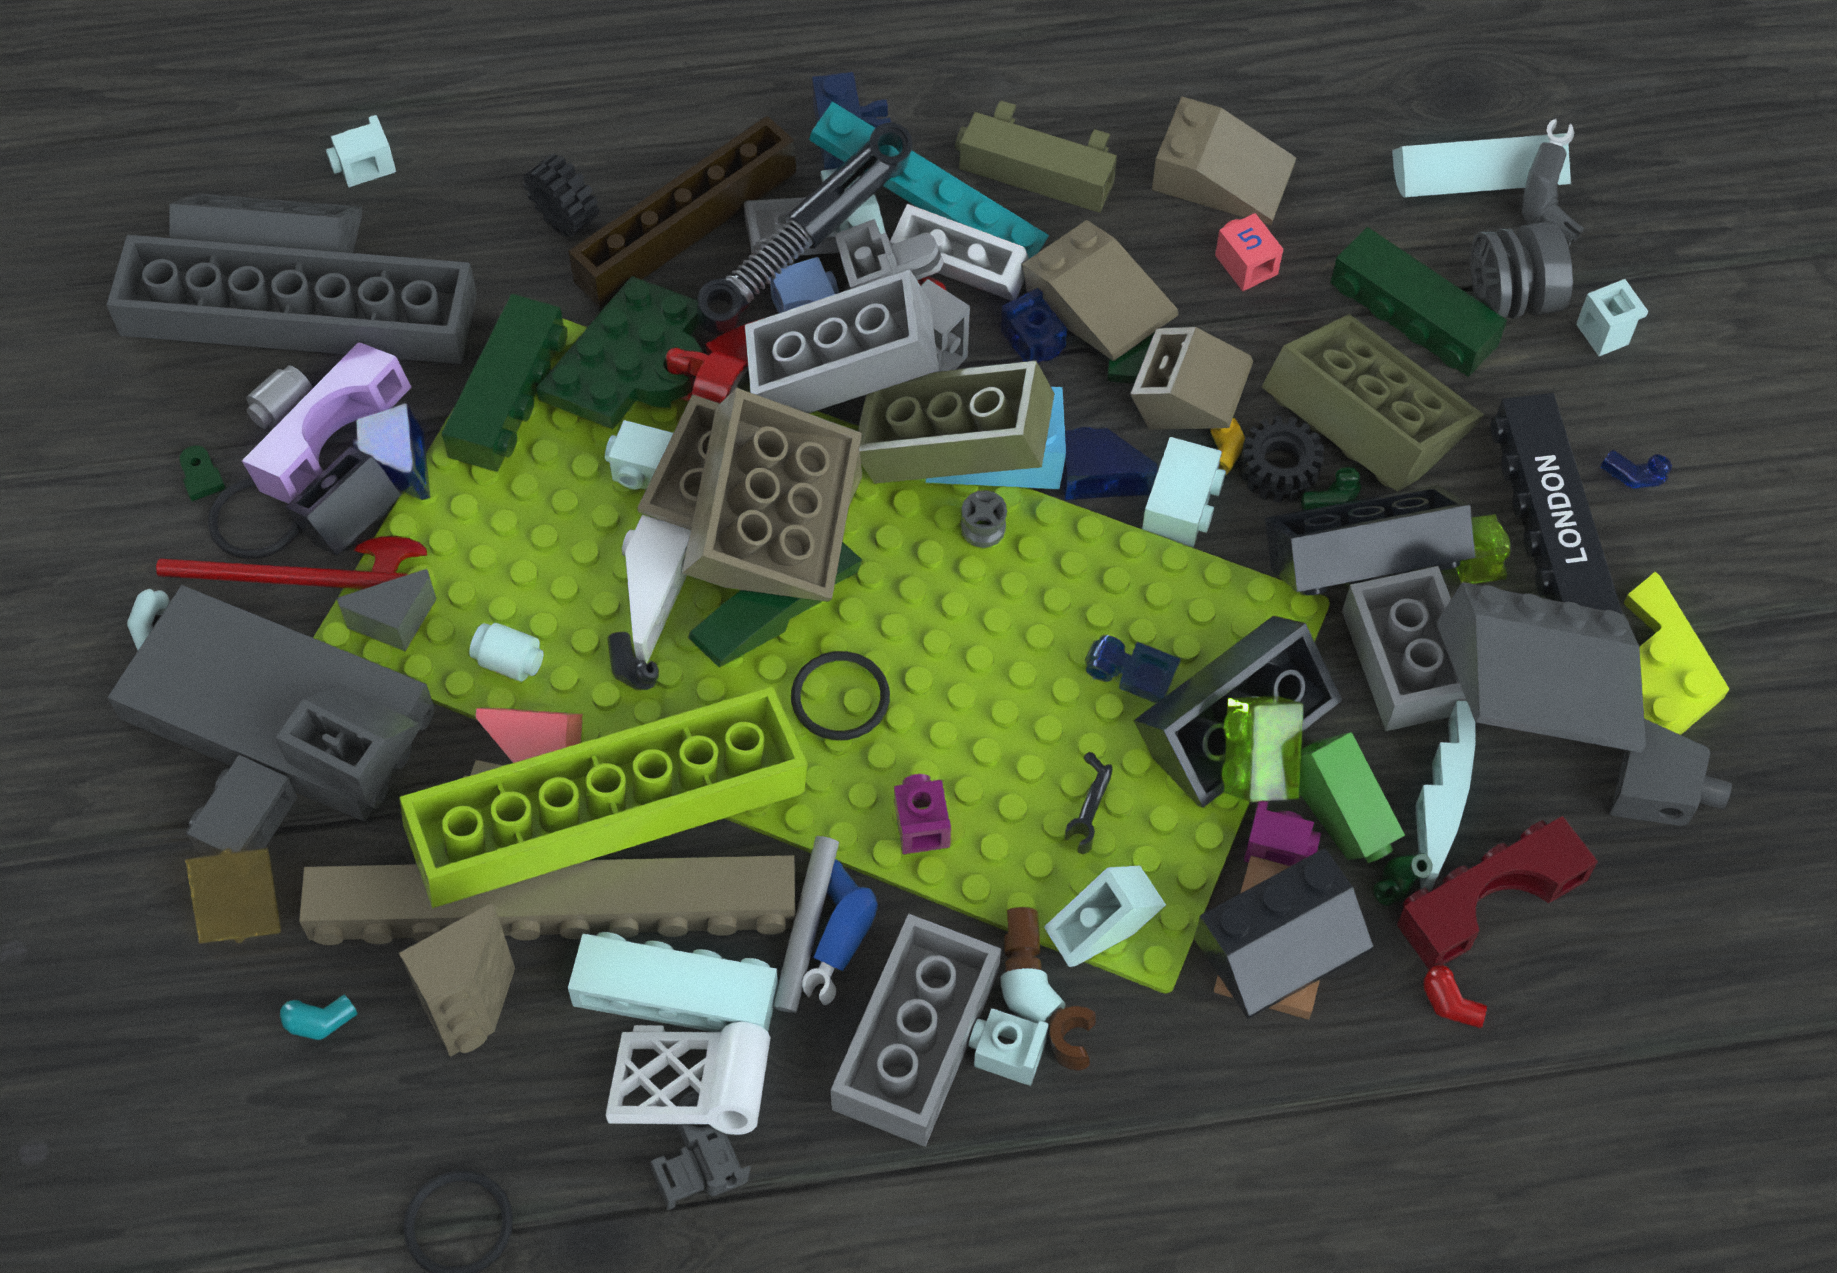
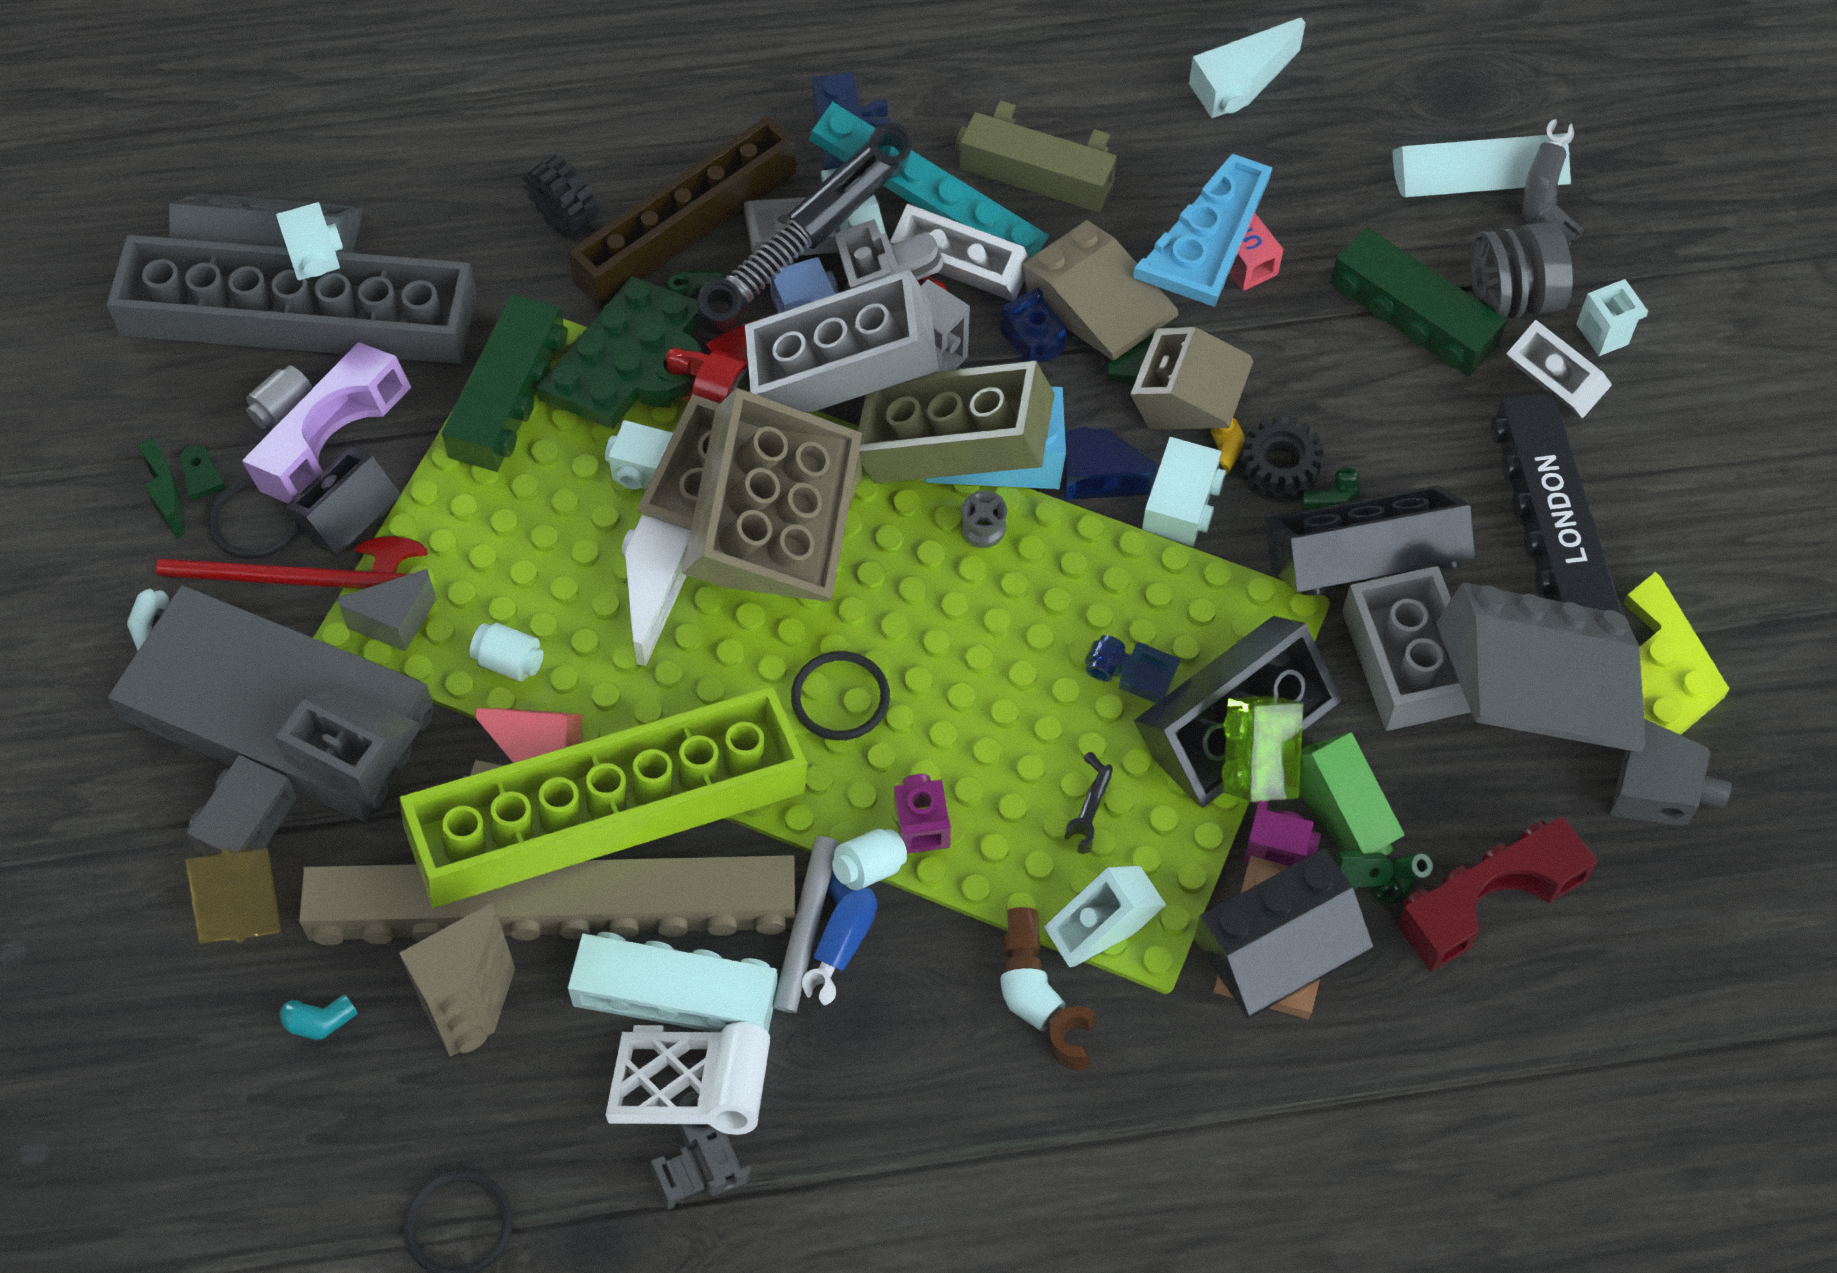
light aqua brick [326,115,396,187] -> none
clear blue slope [353,404,430,500] -> none
black arm [607,632,660,691] -> none
dark green slope [688,542,862,668] -> none
light grey brick [831,913,1001,1147] -> none
light aqua brick [968,1008,1049,1086] -> none
dark tan slope [1152,97,1296,225] -> none
olive slope [1262,314,1484,492] -> none
light aqua slope [1416,701,1475,892] -> none
red arm [1423,965,1487,1028] -> none
clear neon green brick [1456,514,1510,584] -> none
clear blue arm [1600,449,1672,489] -> none
none -> dark green slope [136,437,185,539]
none -> light aqua brick [276,202,343,280]
none -> dark green arm [665,270,725,298]
none -> light aqua brick [832,829,907,891]
none -> medium azure wing [1133,154,1273,307]
none -> light aqua slope [1189,17,1305,118]
none -> dark green piece [1335,851,1394,891]
none -> white brick [1506,320,1612,419]

